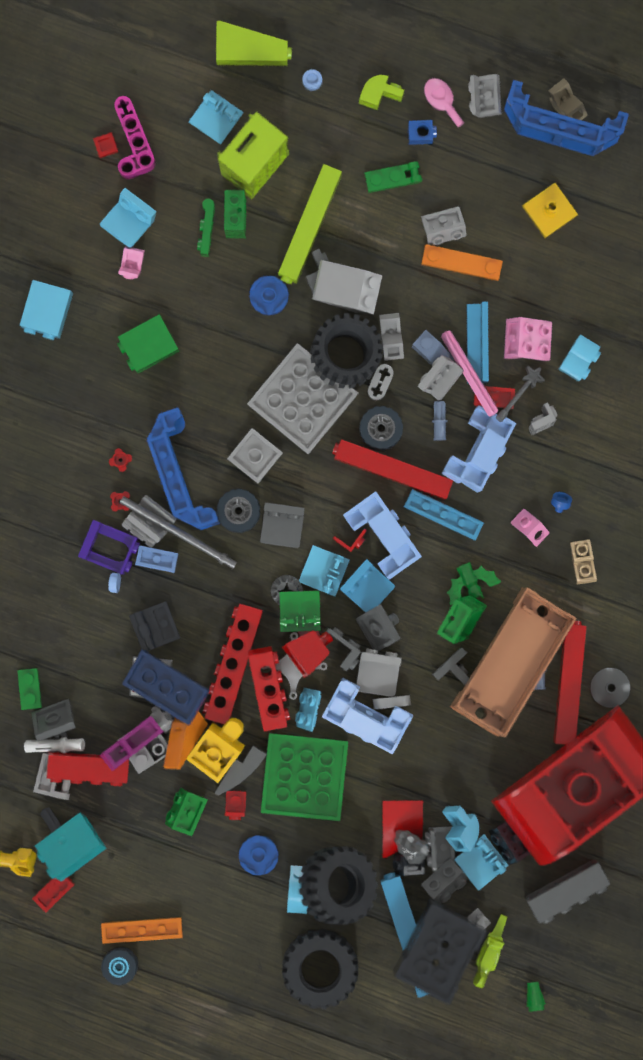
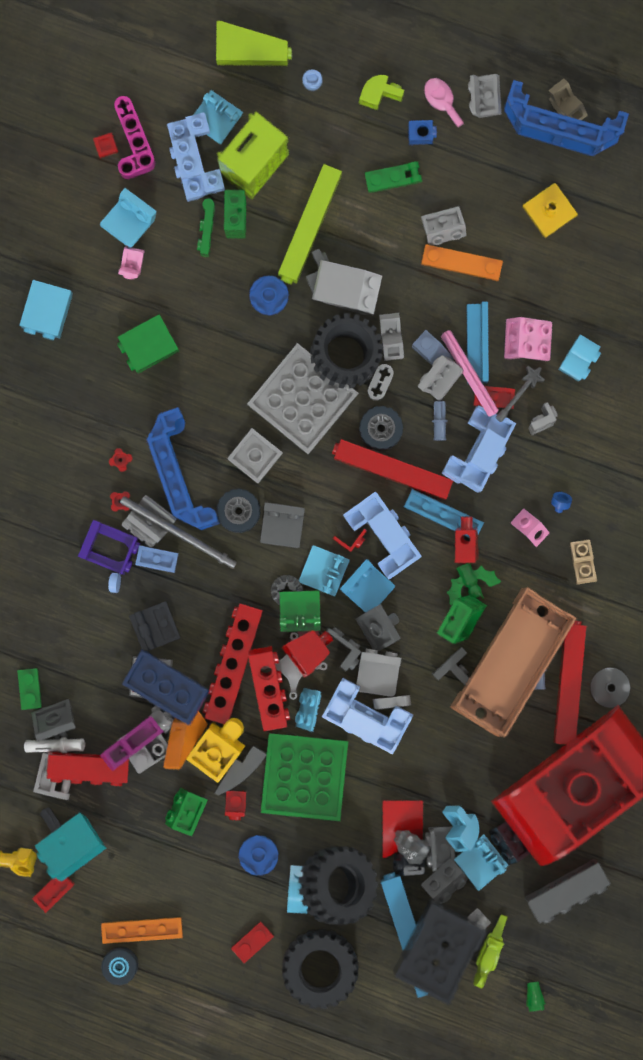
none -> light blue bracket [167,112,225,202]
none -> red plate [231,921,274,963]
none -> red torso [455,516,478,563]

